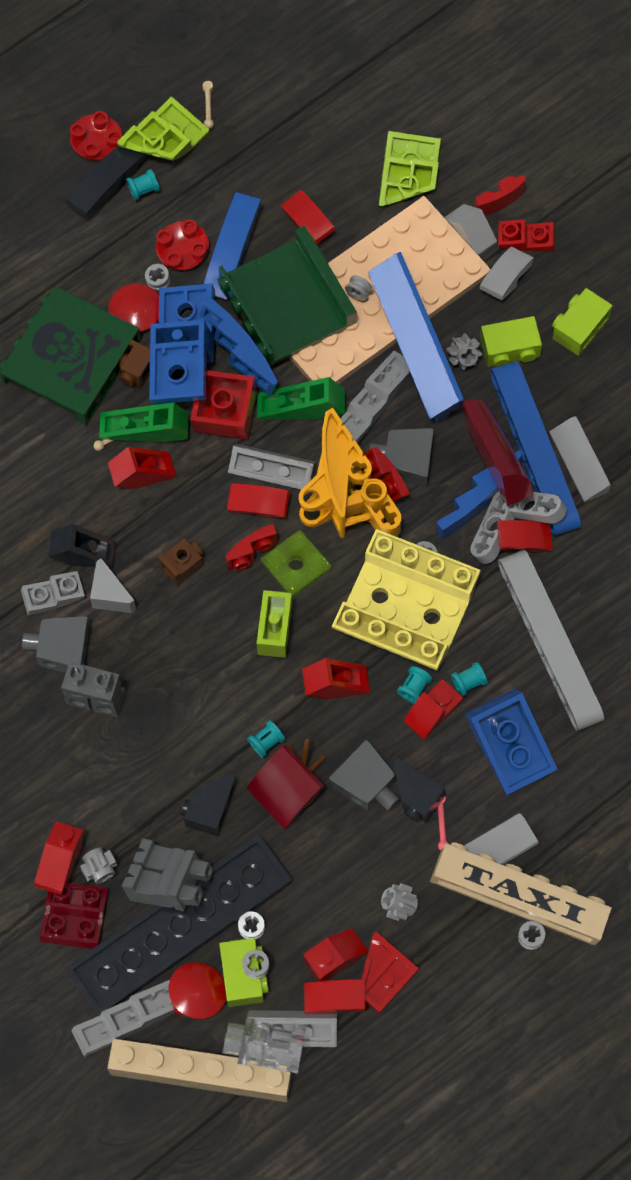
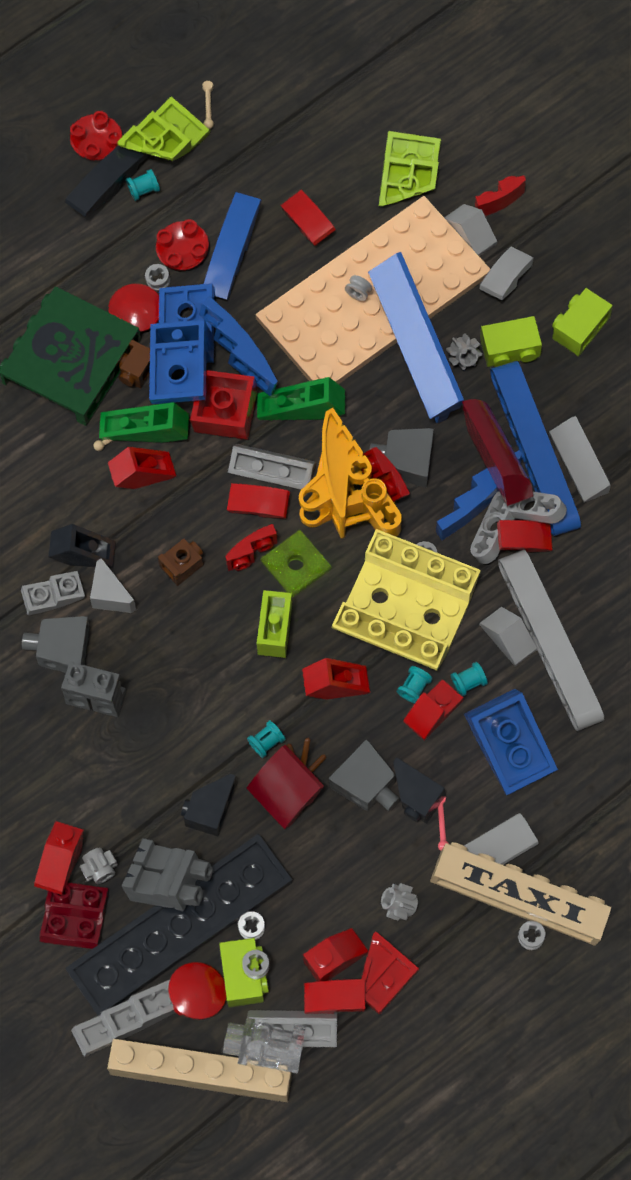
dark green panel [217,225,357,366] -> none
light grey slope [340,351,411,444] -> none
red slope [498,219,555,251] -> none
none -> light grey slope [479,607,537,667]

